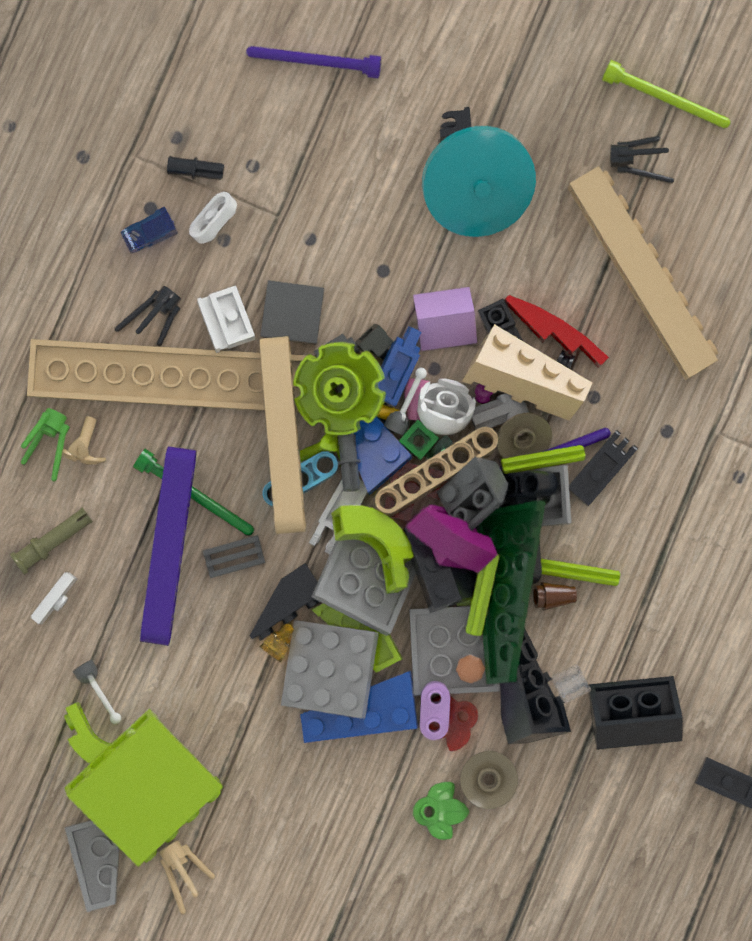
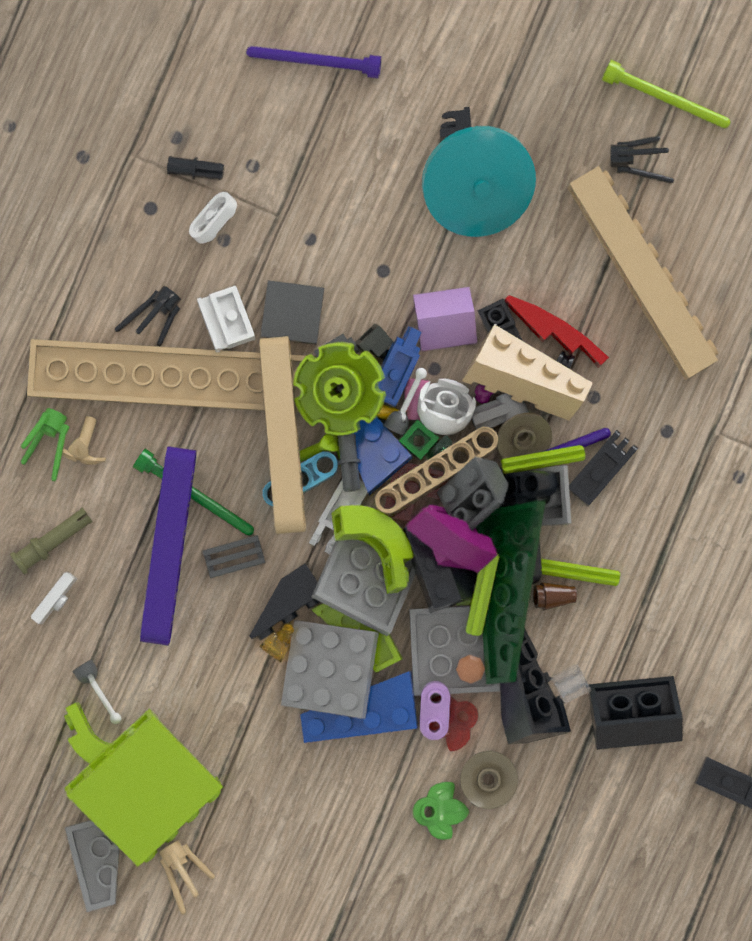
clear blue leg [120,206,178,254] -> none

